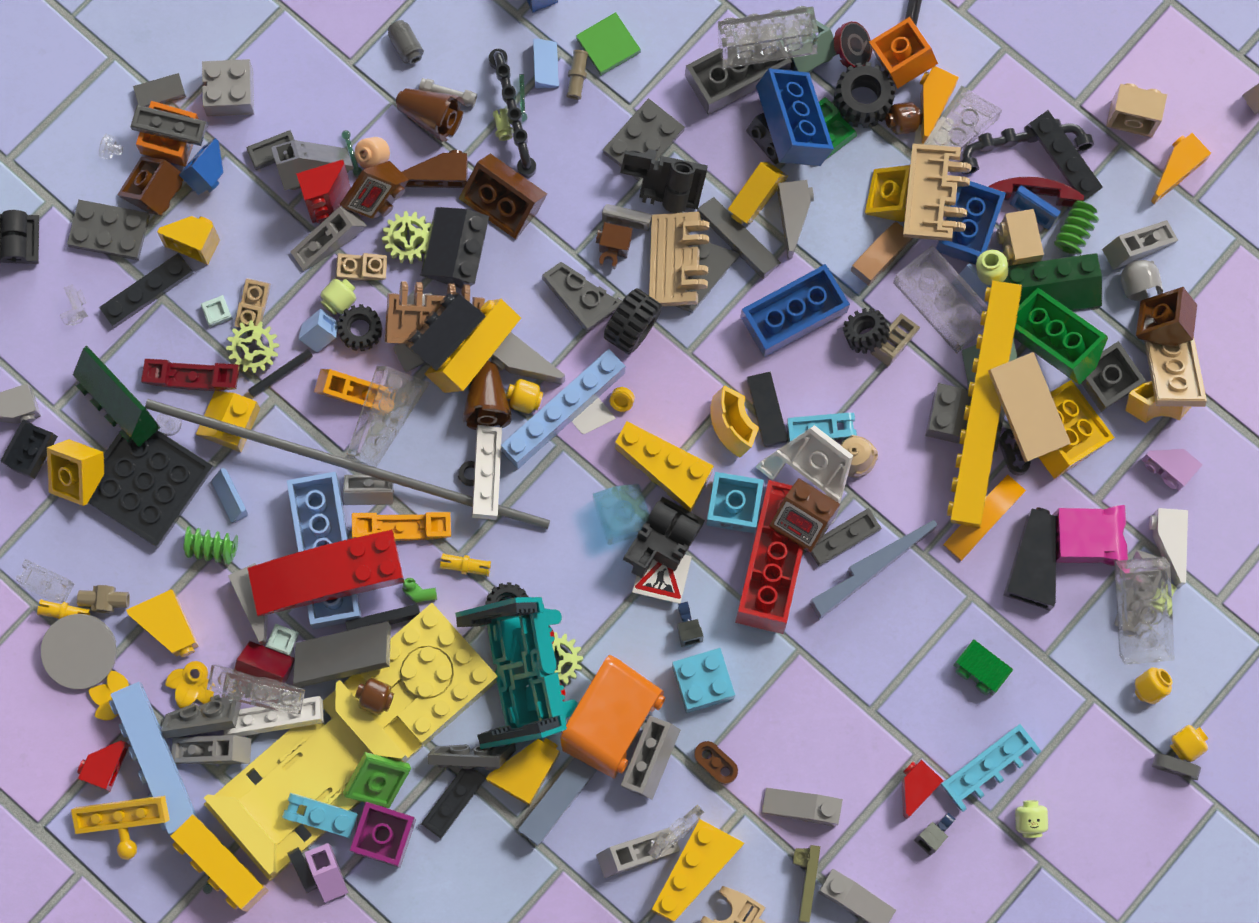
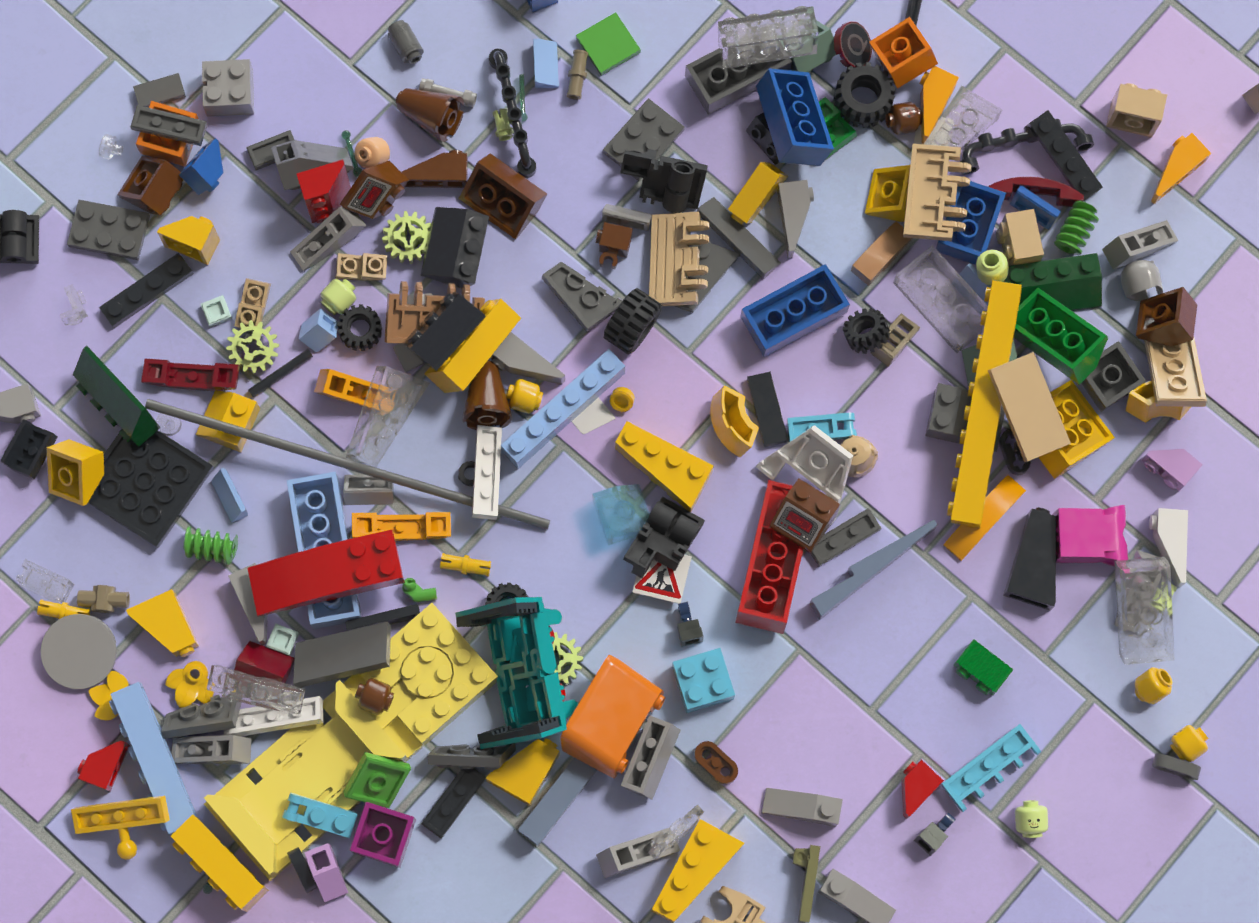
medium azure brick [706,472,764,533] -> none

